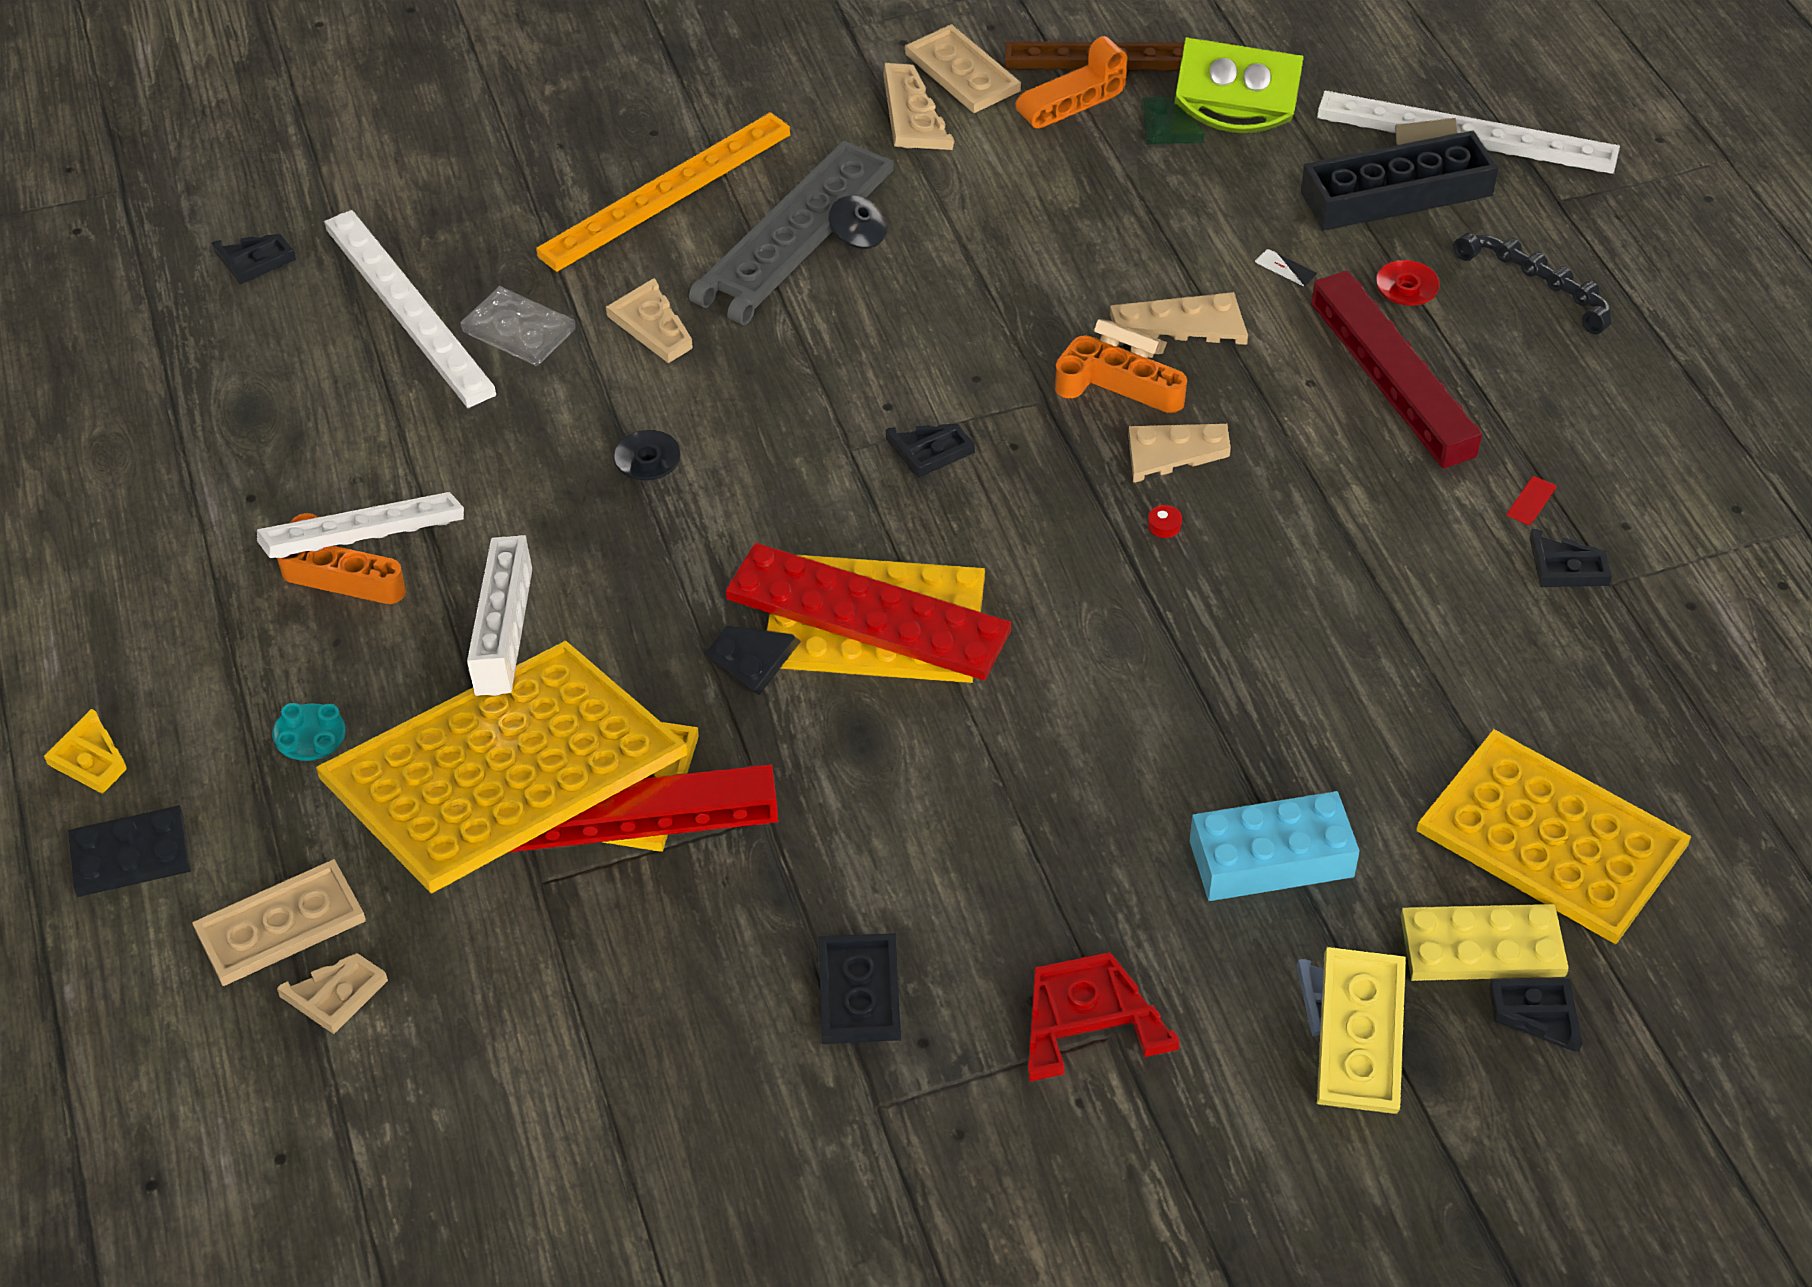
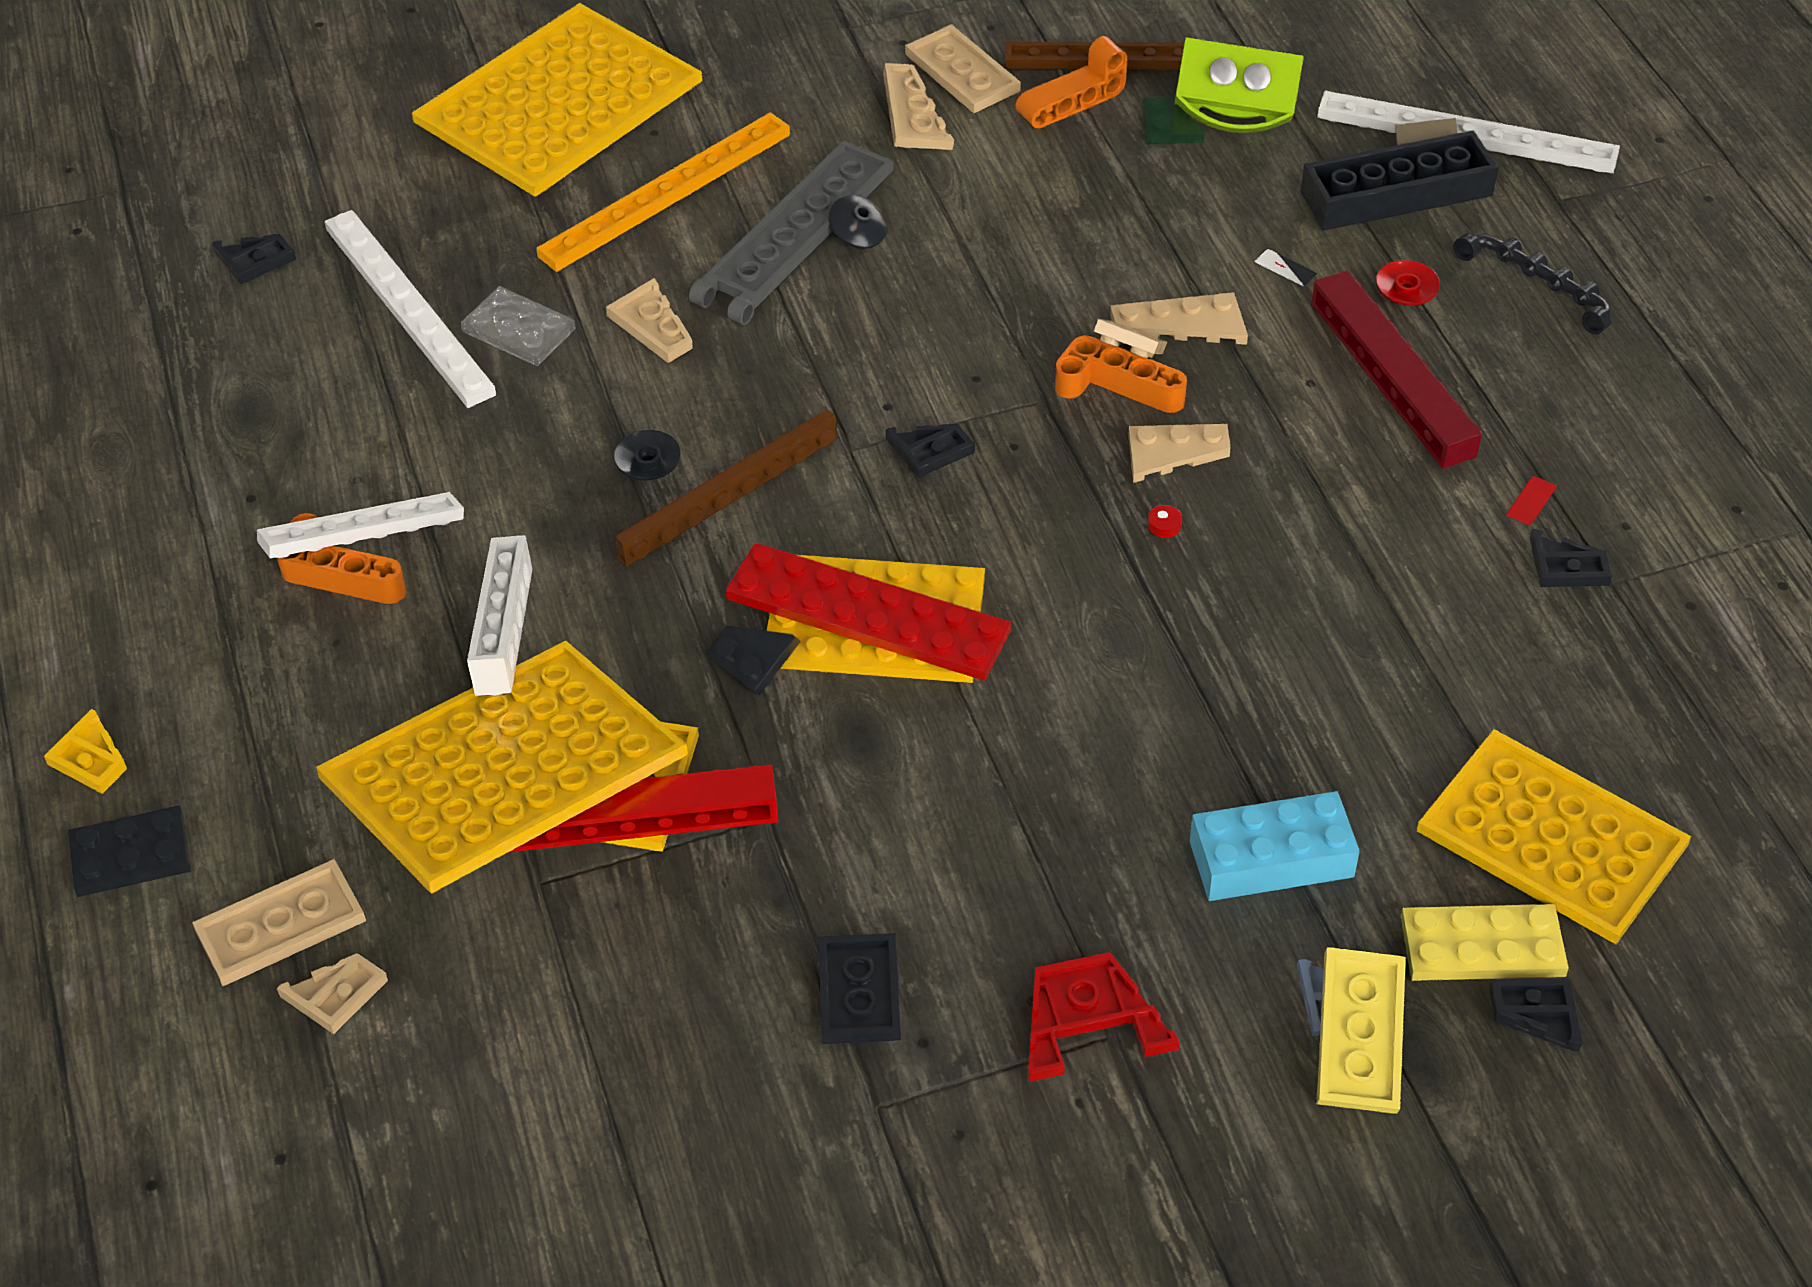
teal dish [272,703,346,761] -> none
none -> yellow plate [412,3,703,197]
none -> reddish brown plate [615,409,837,567]

